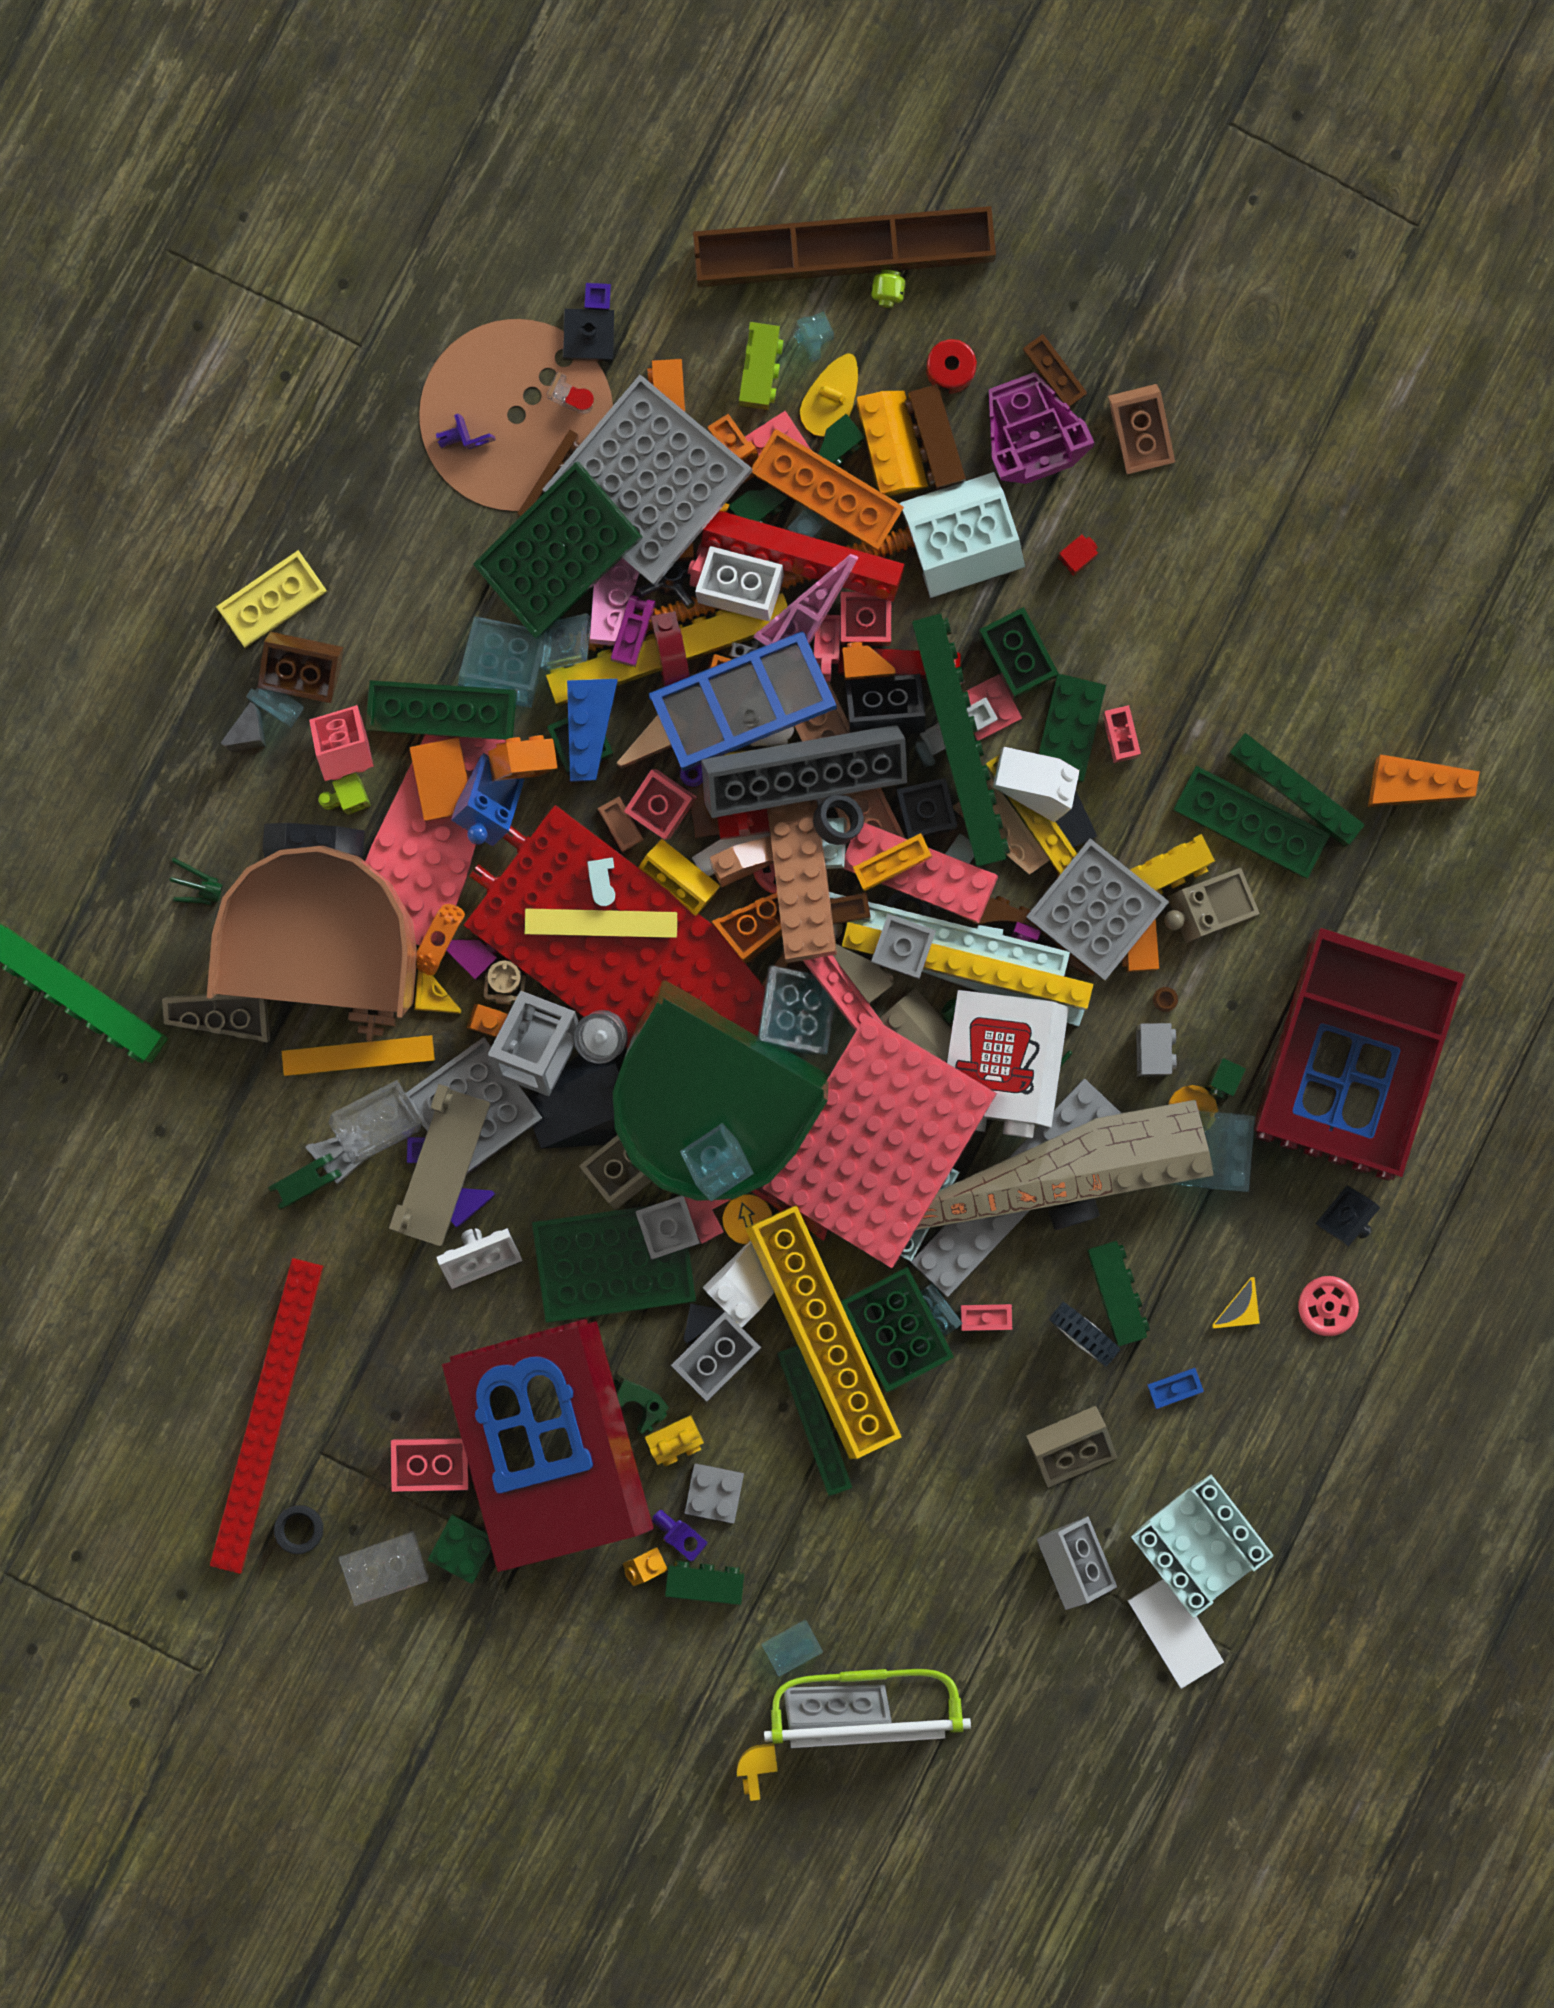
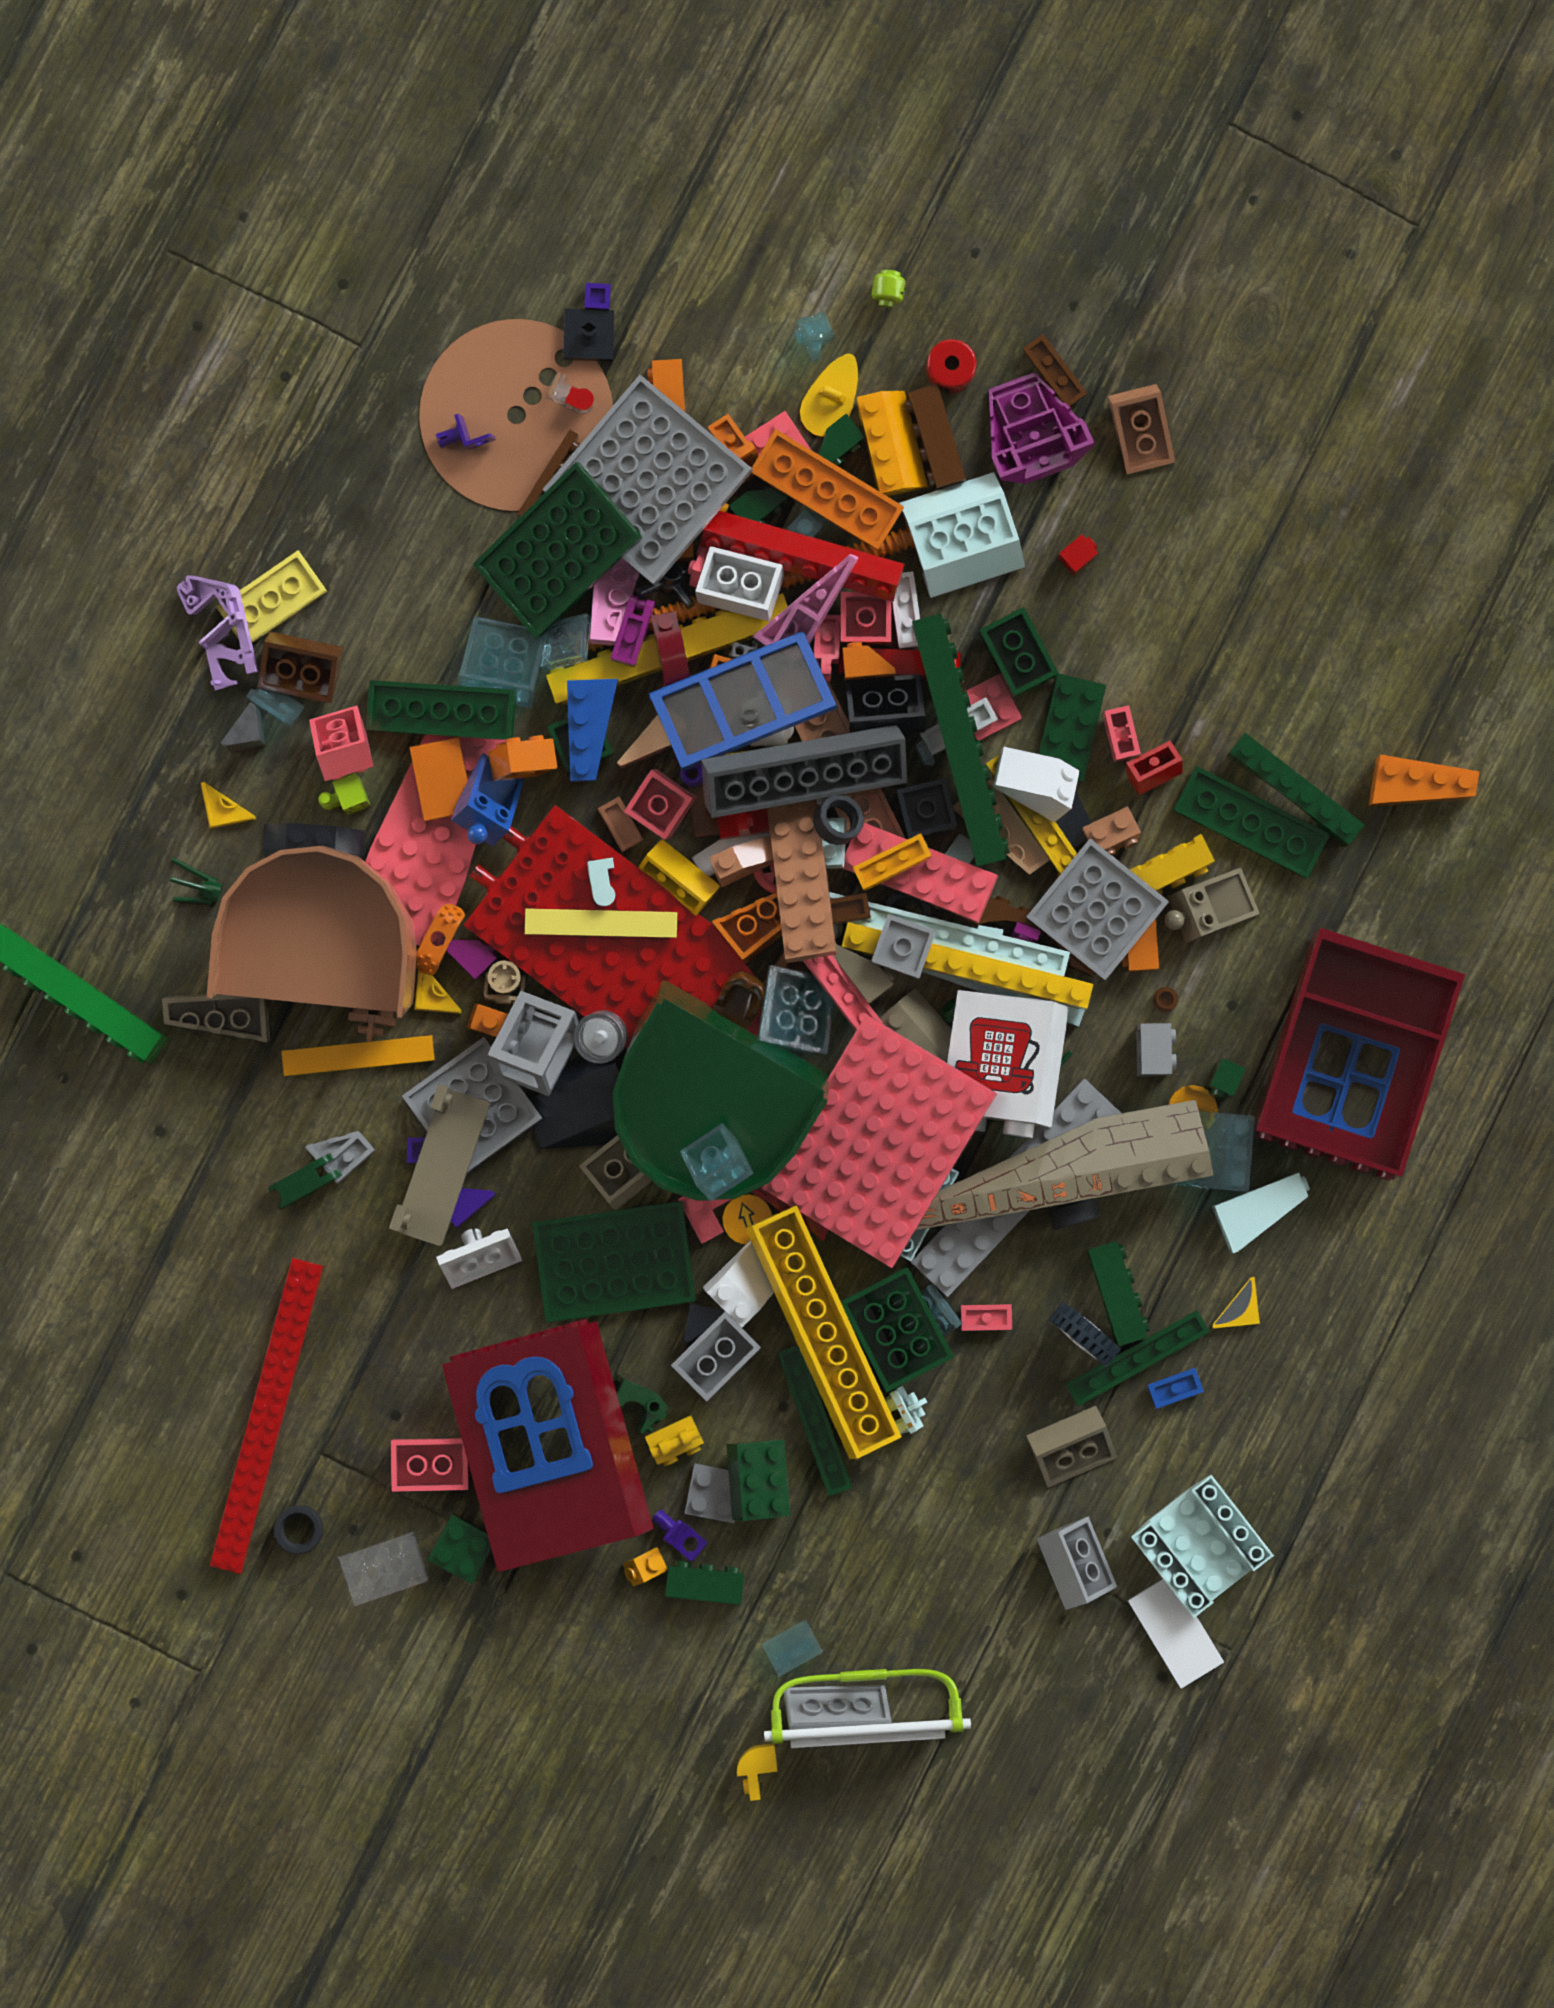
clear brick [328,1080,422,1165] -> none
light grey plate [635,1196,699,1259] -> none
reddish brown piece [693,206,996,288] -> none
lime wedge [739,322,784,410] -> none
coral plate [1298,1276,1359,1336] -> none
black tile [1315,1185,1380,1247] -> none
none -> lavender piece [177,575,258,690]
none -> yellow tile [201,782,256,829]
none -> reddish brown hair [713,971,766,1030]
none -> dark green brick [726,1439,791,1521]
none -> light aqua hips [885,1386,927,1434]
none -> white plate [892,571,920,650]
none -> dark green plate [1065,1310,1210,1406]
none -> nougat bracket [1082,806,1141,856]
none -> red brick [1126,741,1183,795]
none -> light aqua slope [1212,1173,1310,1253]

